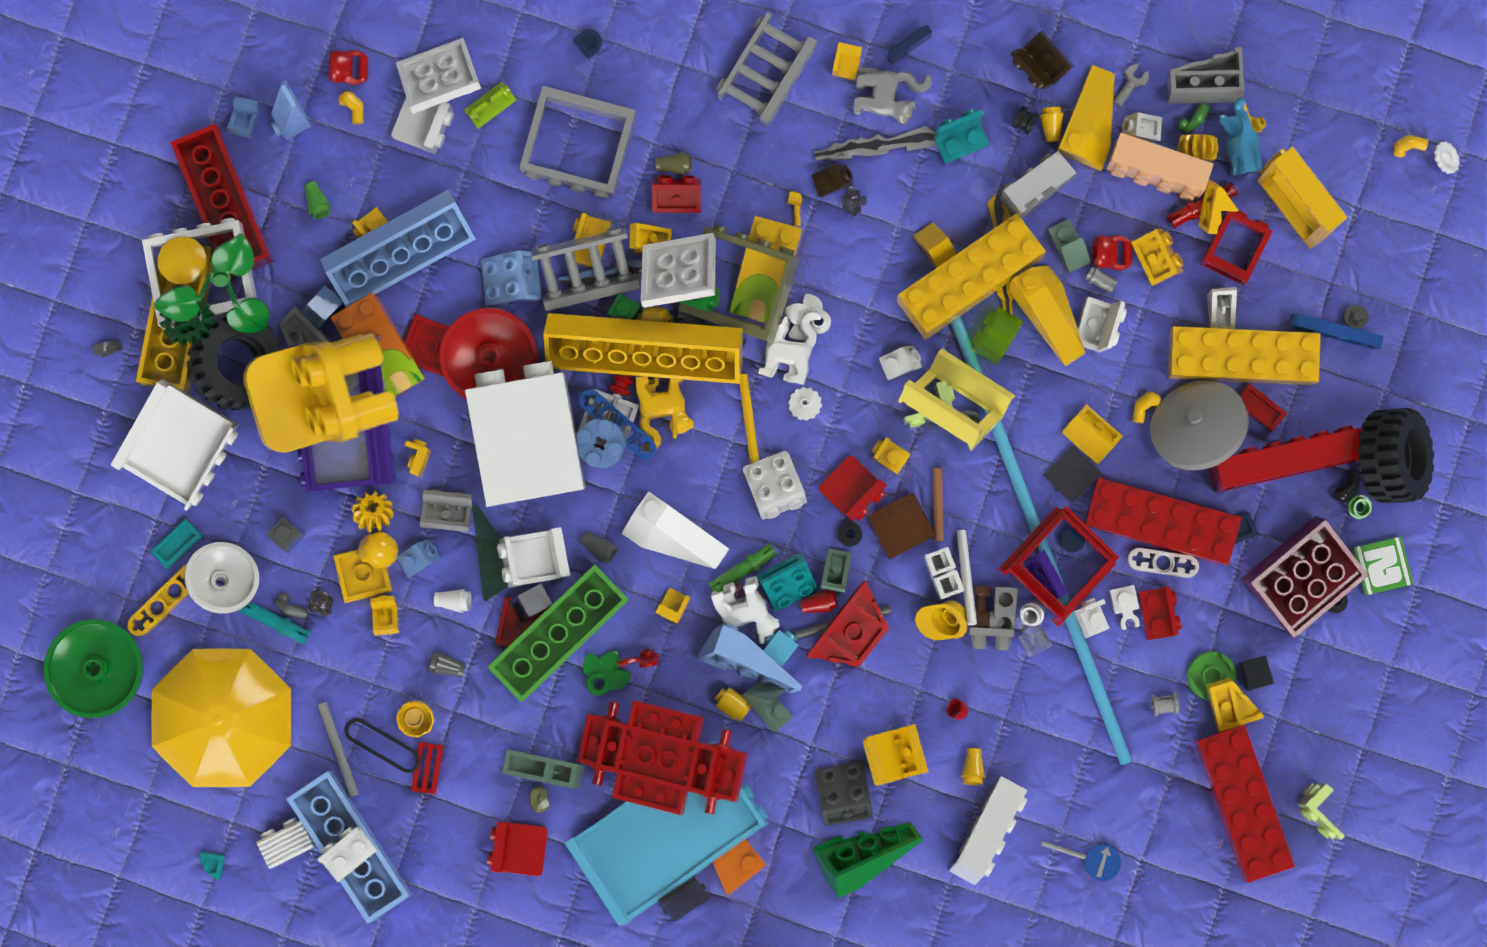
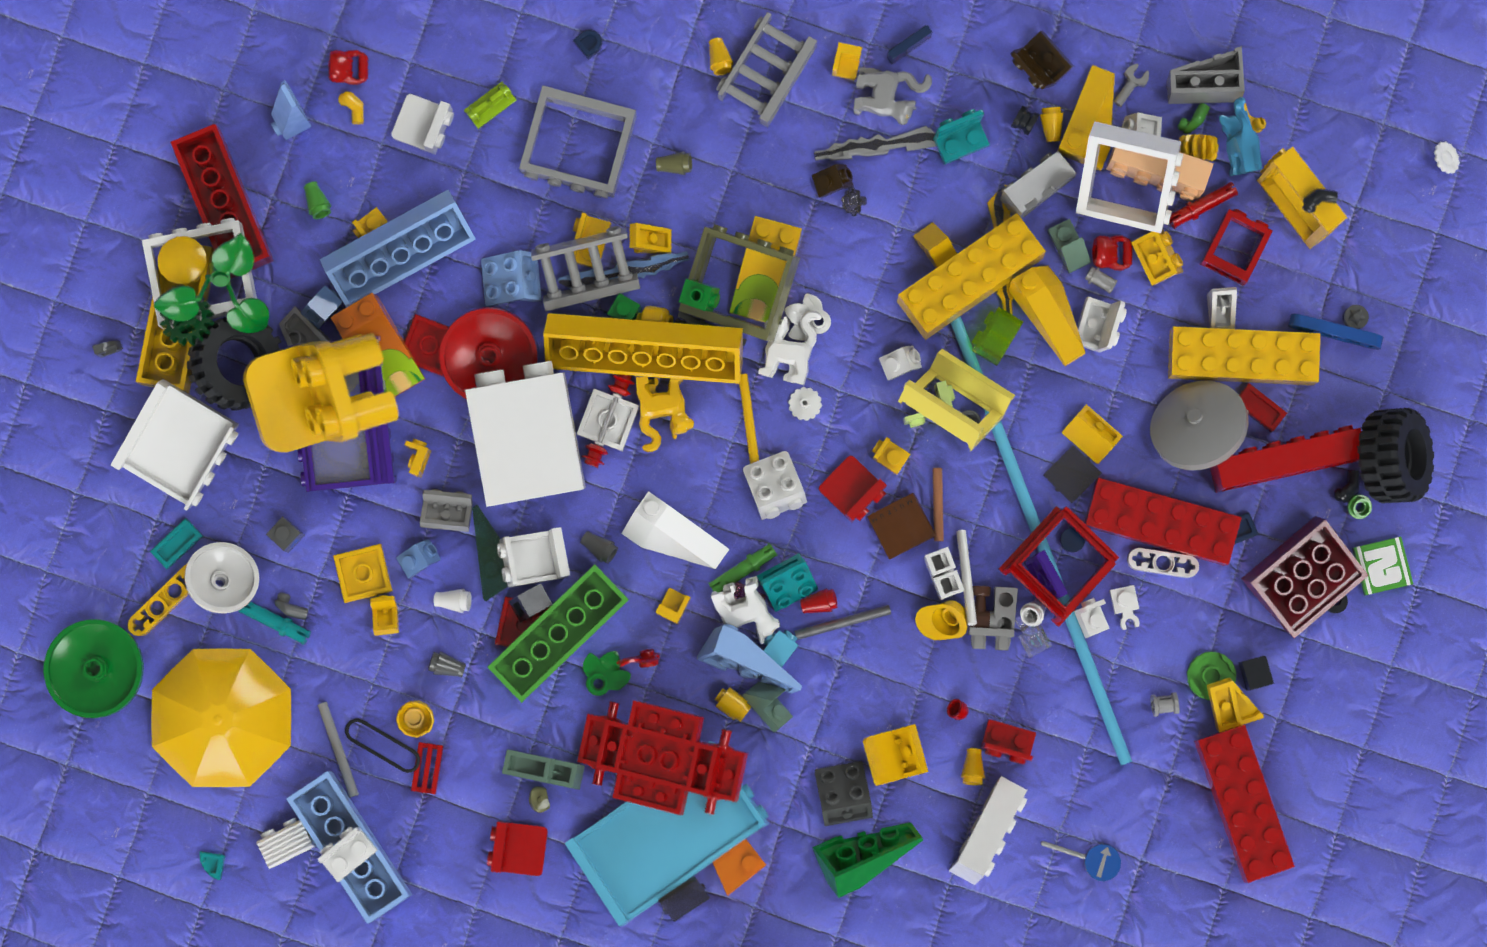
medium blue bracket [227,97,259,138] -> none
clear smoke plant [308,588,333,617] -> none
yellow gear [352,490,394,533] -> none
yellow hair [358,532,398,569] -> none
white plate [396,38,481,114] -> none
medium blue plate [576,419,626,468] -> none
blue beam [579,389,657,460] -> none
white plate [641,233,716,308] -> none
red bracket [652,175,701,213] -> none
yellow hand [788,191,802,226] -> none
red wing [806,580,889,667] -> none
sand green slope [821,548,852,593] -> none
black plate [838,522,862,547] -> none
yellow arm [1132,391,1161,424] -> none
red bracket [1138,586,1181,641] -> none
yellow slope [1198,180,1238,234] -> none
yellowish green bracket [1296,782,1344,840] -> none
yellow arm [1393,135,1428,158] -> none
none -> yellow cone [709,38,734,76]
none -> red bracket [980,719,1036,764]
none -> white window [1076,122,1183,233]
none -> black arm [1302,189,1338,213]

